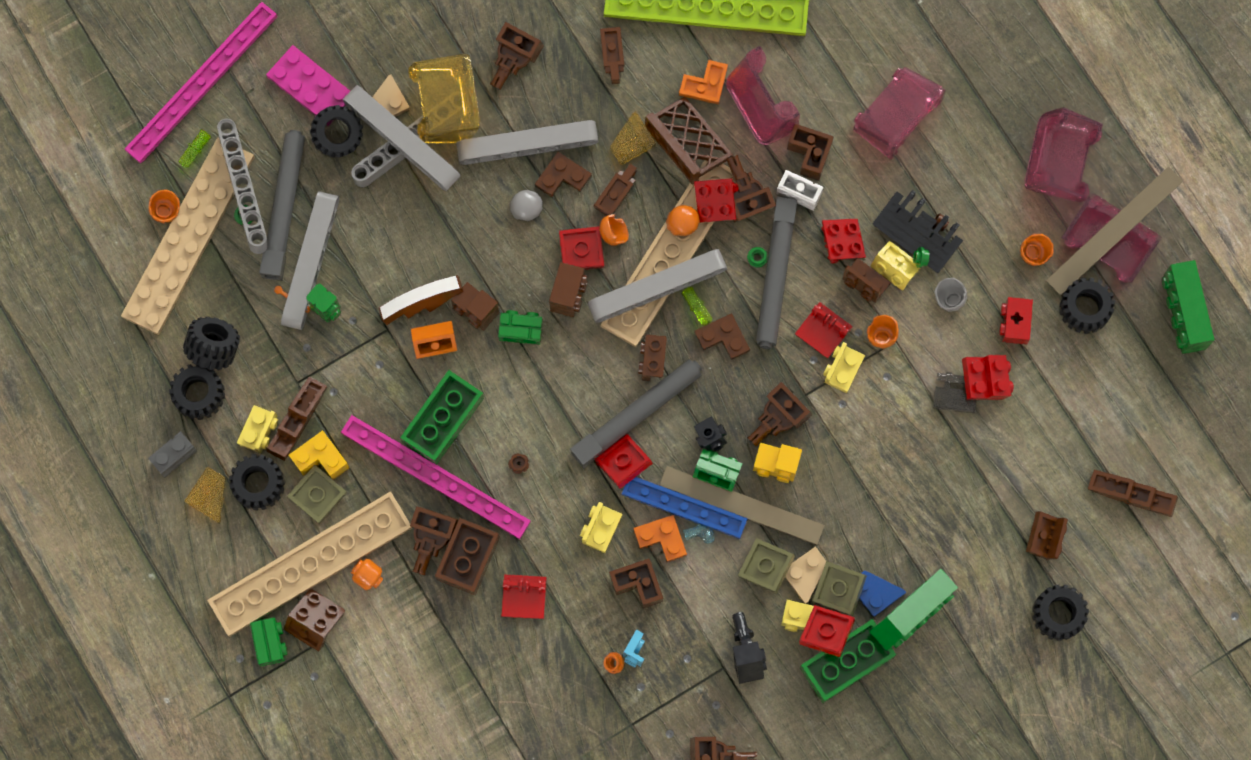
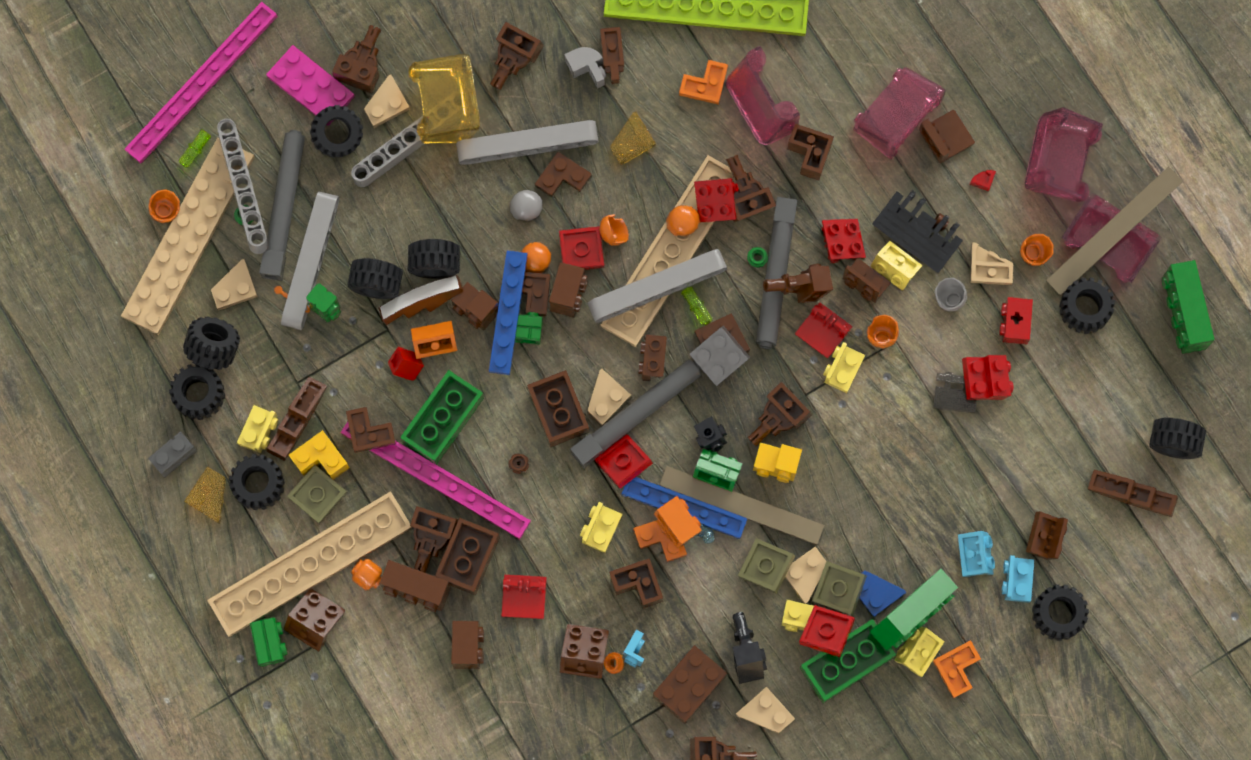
light grey beam [342,85,460,191] -> none
reddish brown hinge [593,164,637,216] -> none
reddish brown fence [645,97,733,185] -> none
white brick [776,170,823,211] -> none
green plate [913,247,929,268] -> none
none -> tan wing [211,259,258,311]
none -> reddish brown brick [332,25,381,94]
none -> reddish brown plate [346,407,396,453]
none -> black tyre [347,258,403,299]
none -> reddish brown brick [379,560,451,613]
none -> red panel [388,347,424,381]
none -> black tyre [408,239,460,279]
none -> reddish brown brick [451,621,484,669]
none -> blue plate [489,251,528,375]
none -> orange hair [521,242,551,273]
none -> reddish brown plate [522,272,551,316]
none -> reddish brown brick [527,370,589,448]
none -> reddish brown bracket [560,624,609,679]
none -> light grey brick [564,47,606,89]
none -> tan wing [587,369,631,426]
none -> reddish brown brick [653,645,727,724]
none -> orange brick [654,496,702,548]
none -> flat silver brick [690,325,750,386]
none -> tan wing [736,687,795,734]
none -> reddish brown brick [763,264,833,303]
none -> light yellow bracket [895,627,945,677]
none -> reddish brown bracket [919,110,975,164]
none -> orange plate [933,640,981,699]
none -> medium azure bracket [958,531,995,577]
none -> red tile [969,170,996,192]
none -> tan wing [970,242,1013,285]
none -> medium azure bracket [1002,555,1034,603]
none -> black tyre [1149,418,1207,459]

